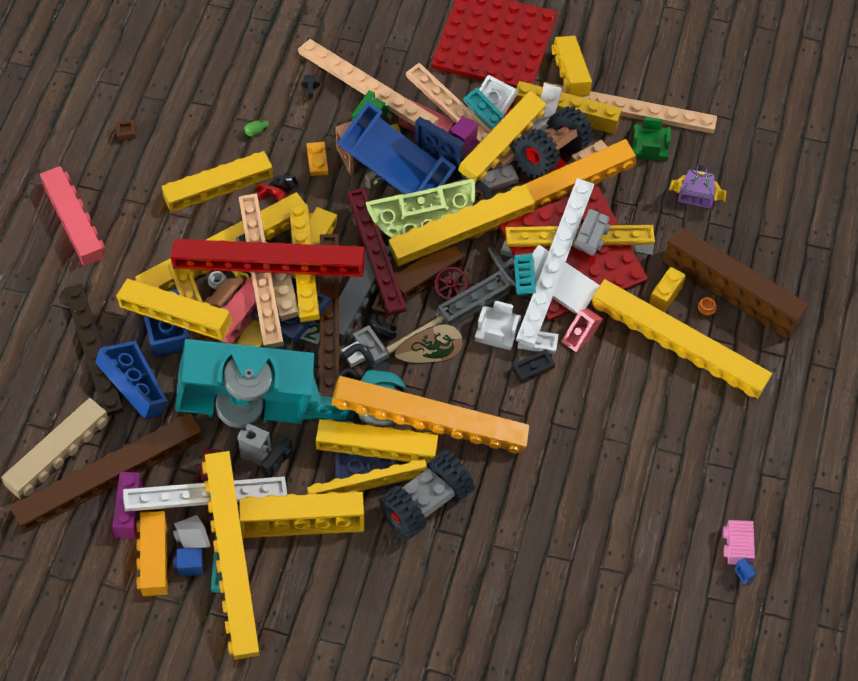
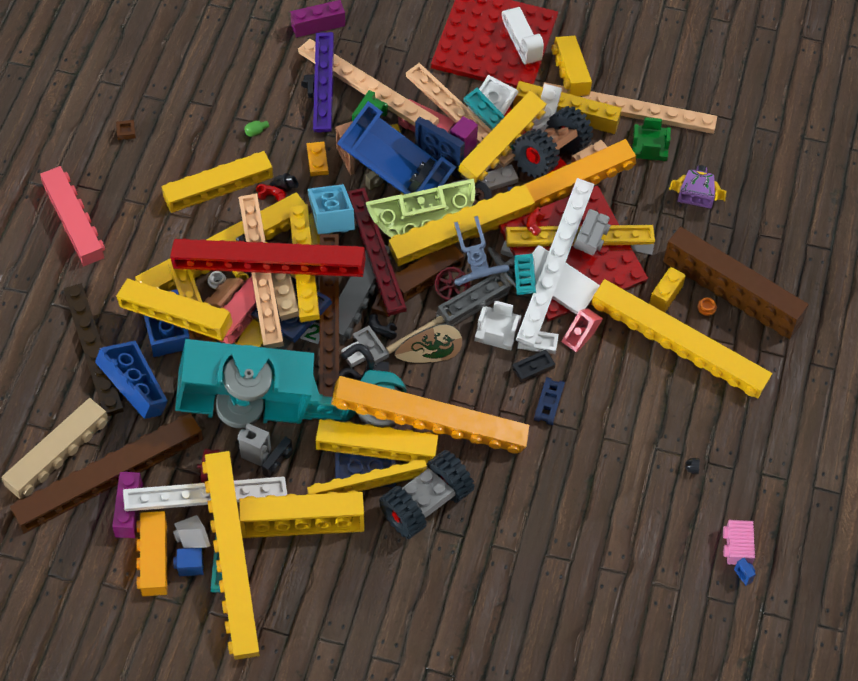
none -> magenta brick [290,0,346,38]
none -> medium azure slope [308,184,355,234]
none -> dark purple plate [313,32,334,132]
none -> black plate [407,158,435,193]
none -> sand blue piece [454,216,509,286]
none -> white beam [502,7,544,65]
none -> red piece [526,207,546,236]
none -> dark blue plate [534,377,565,426]
none -> black hinge [685,458,700,474]

